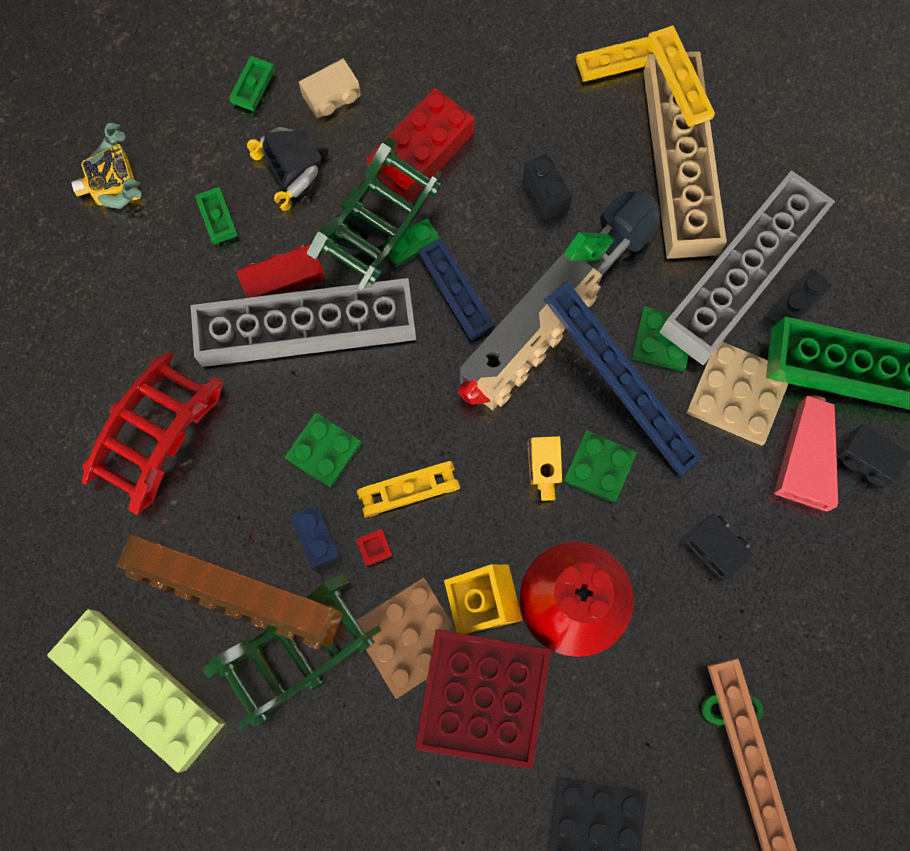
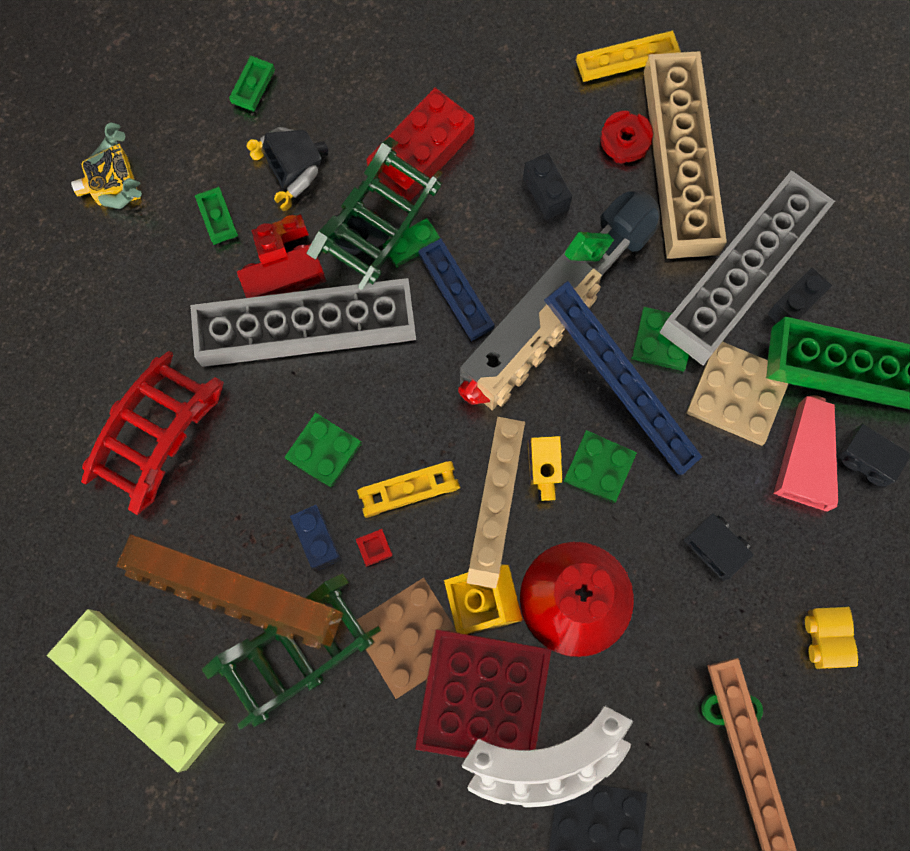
tan brick [299,58,361,119] -> none
yellow plate [648,26,715,127] -> none
none -> red plate [251,214,308,264]
none -> white fence [462,706,632,807]
none -> tan brick [467,417,525,589]
none -> red plate [601,111,653,164]
none -> yellow brick [805,607,858,669]

